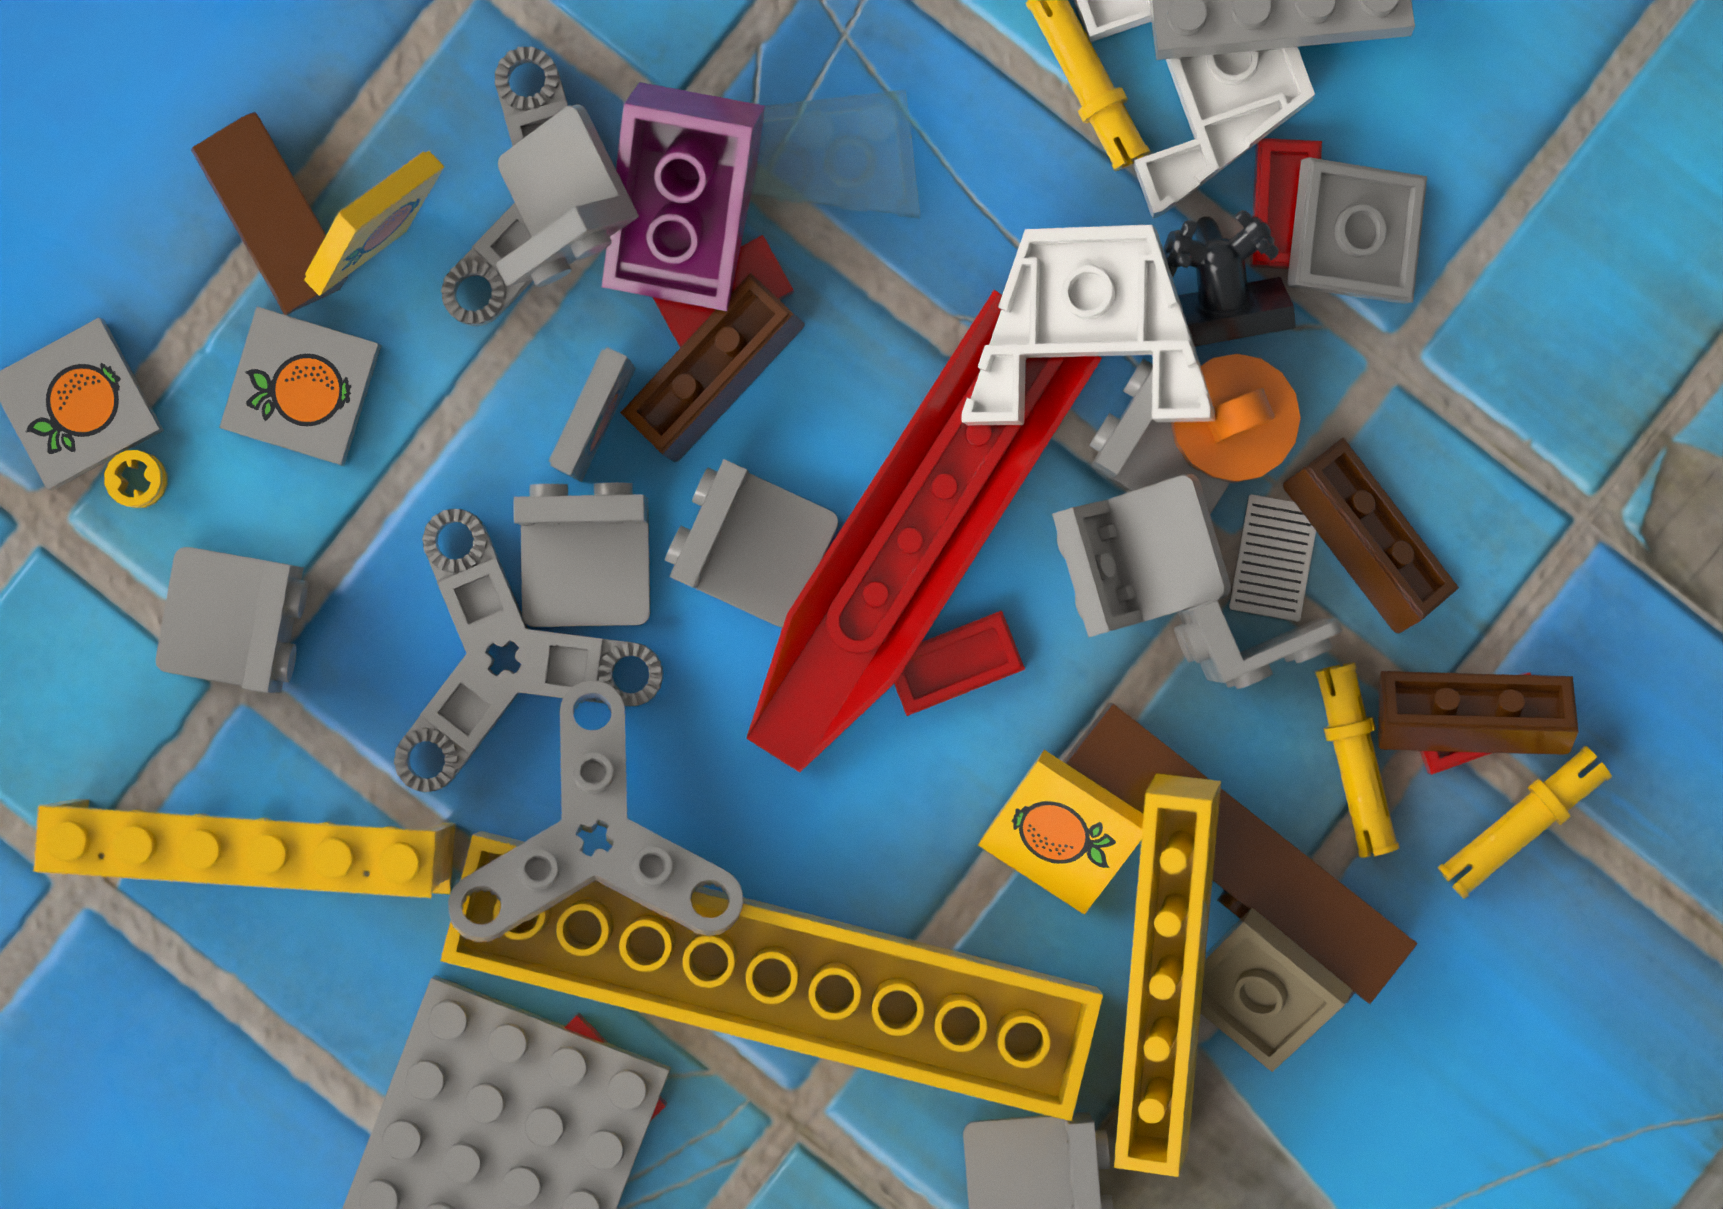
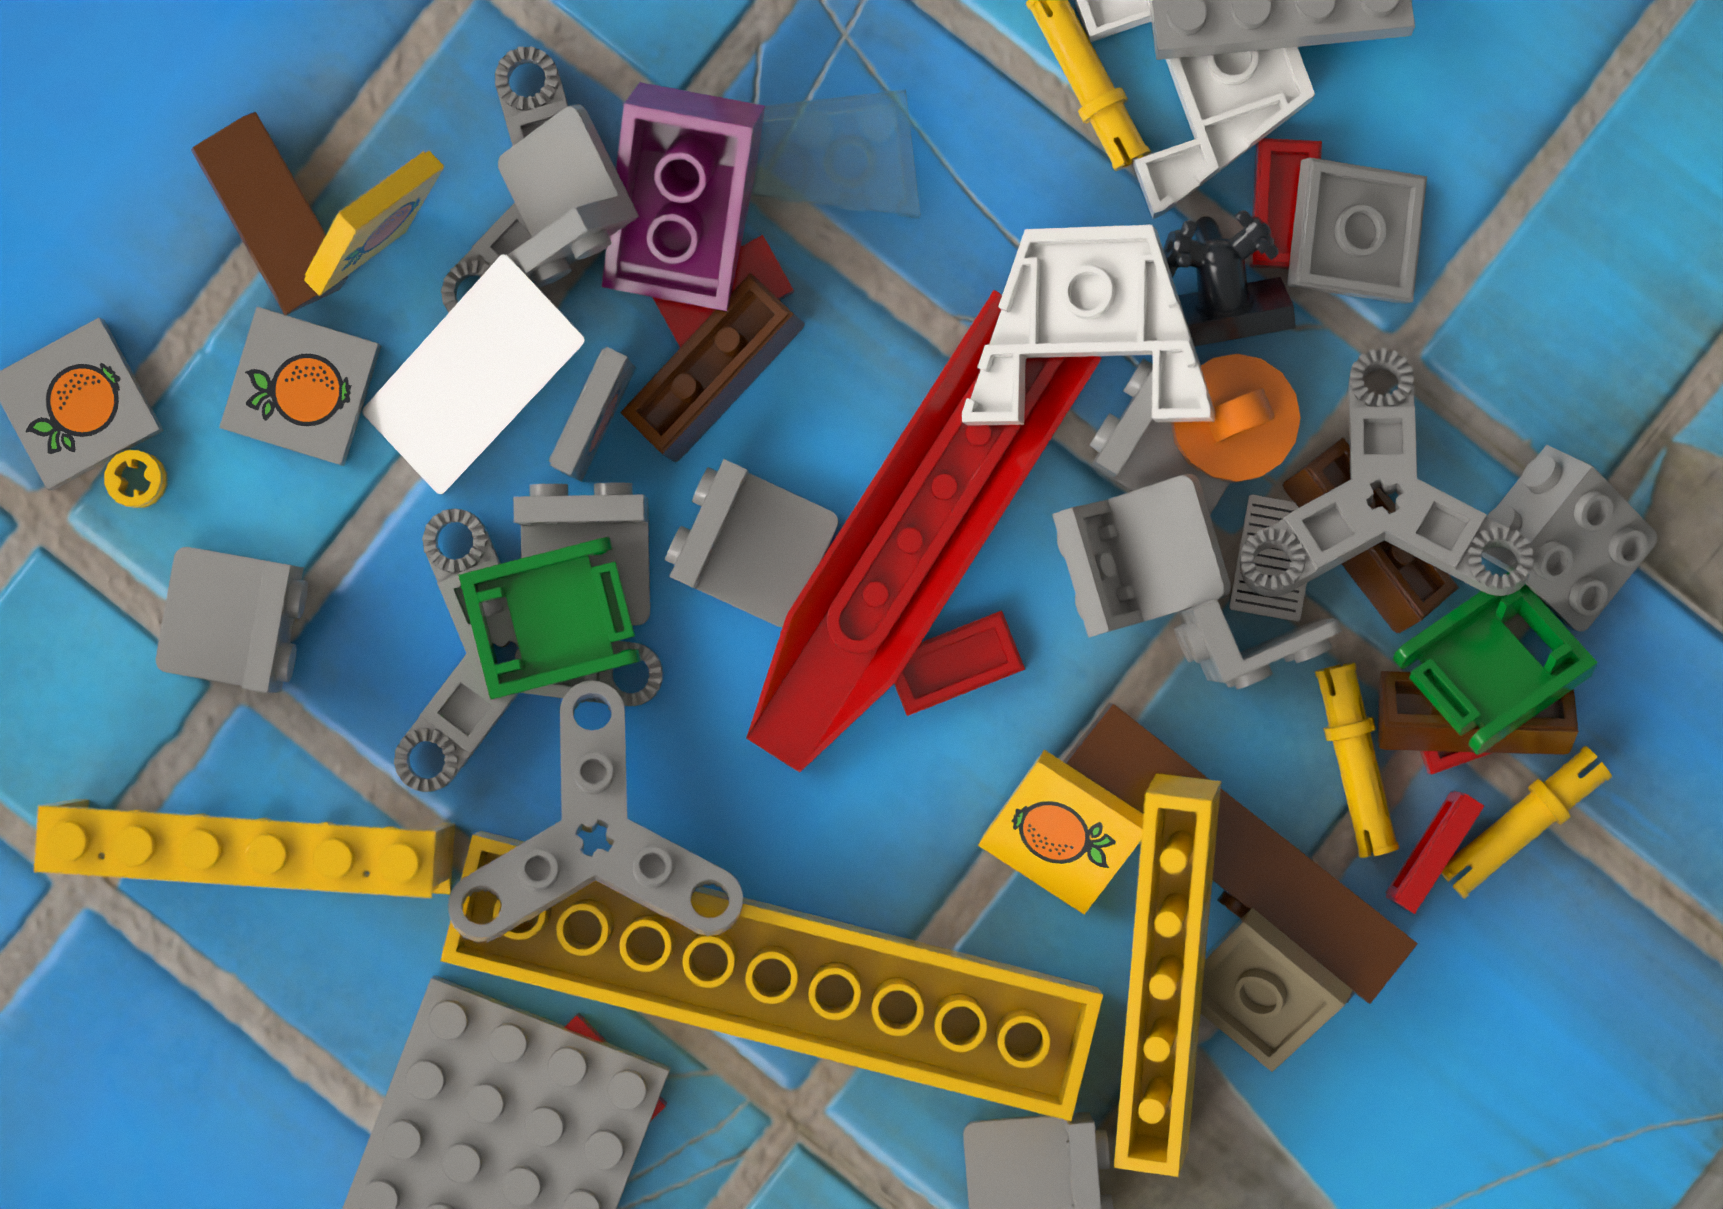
none -> white sticker [363,254,584,494]
none -> green container [458,537,642,700]
none -> light grey piece [1240,348,1534,597]
none -> red tile [1385,791,1484,914]
none -> green container [1393,572,1598,755]
none -> light grey bracket [1481,445,1657,632]

